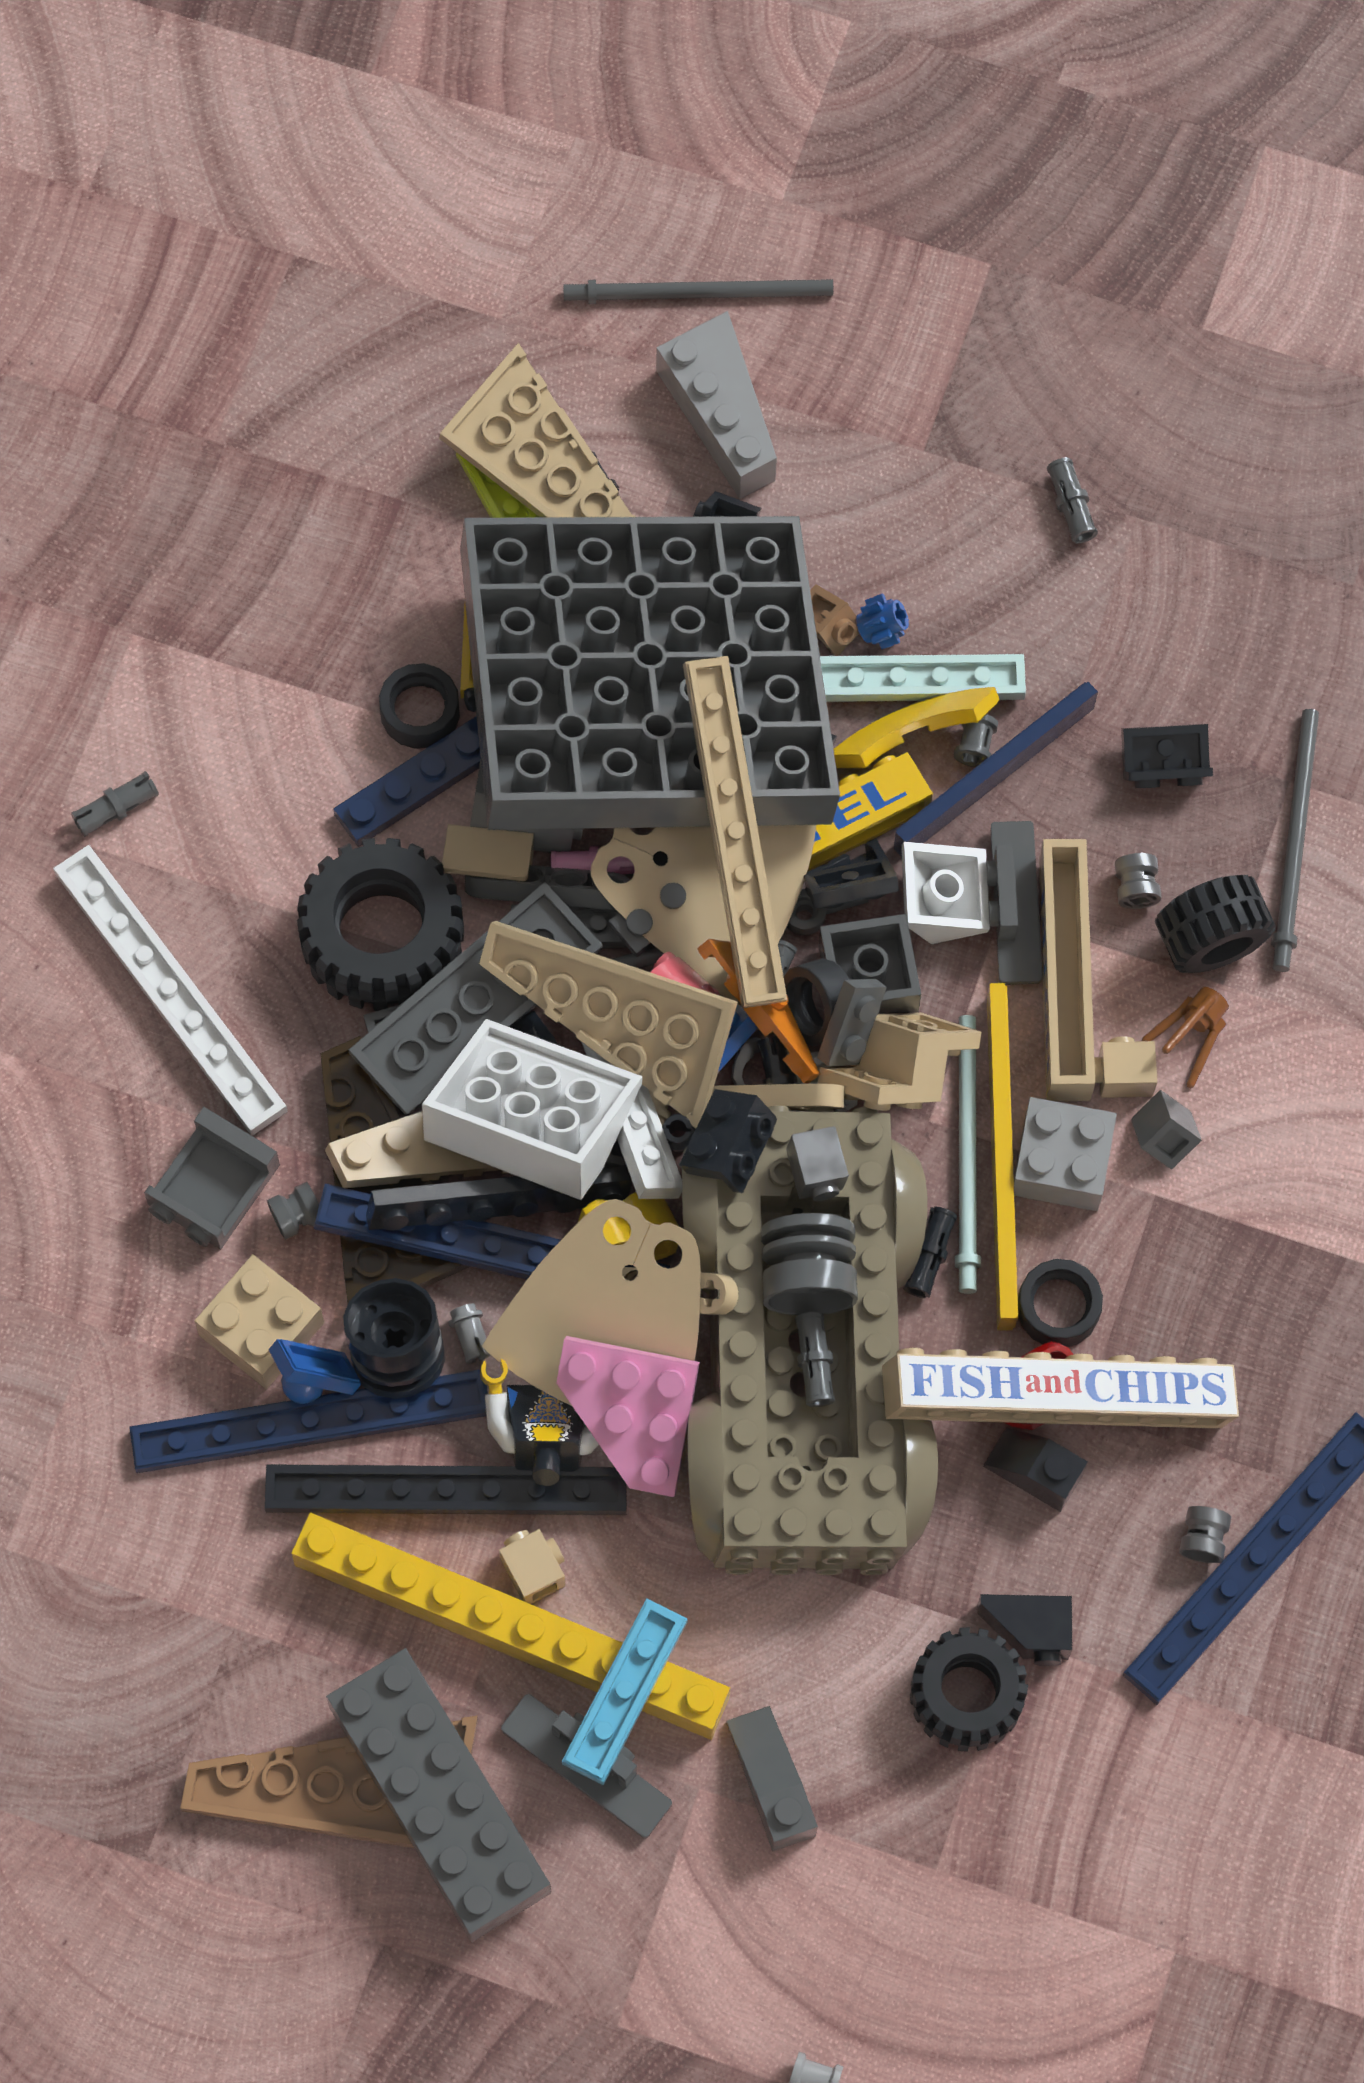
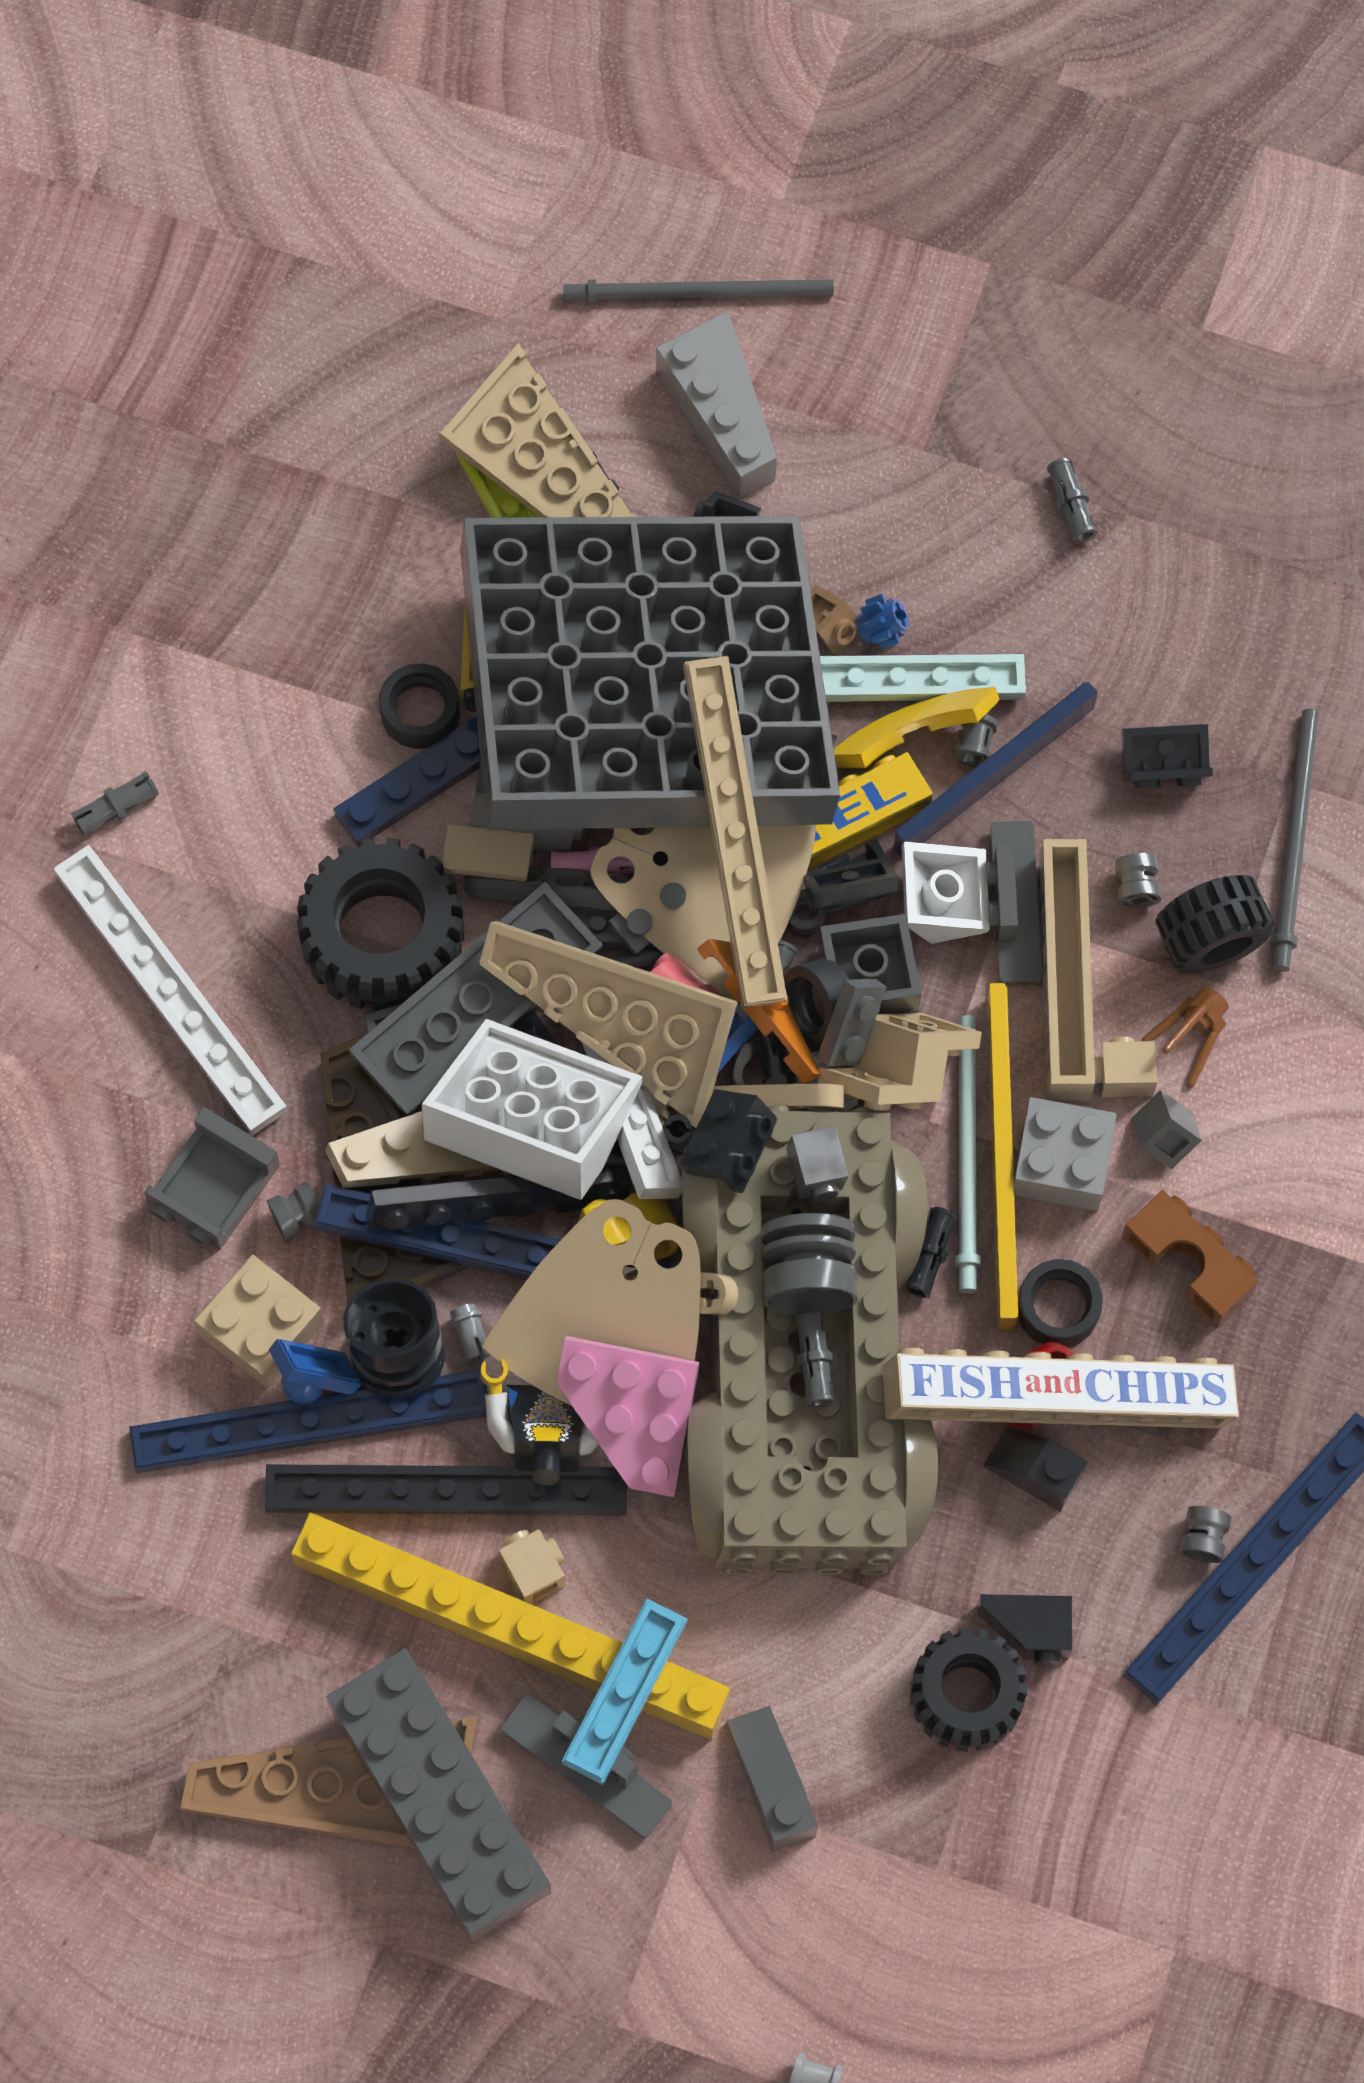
none -> dark orange arch [1121,1189,1259,1328]

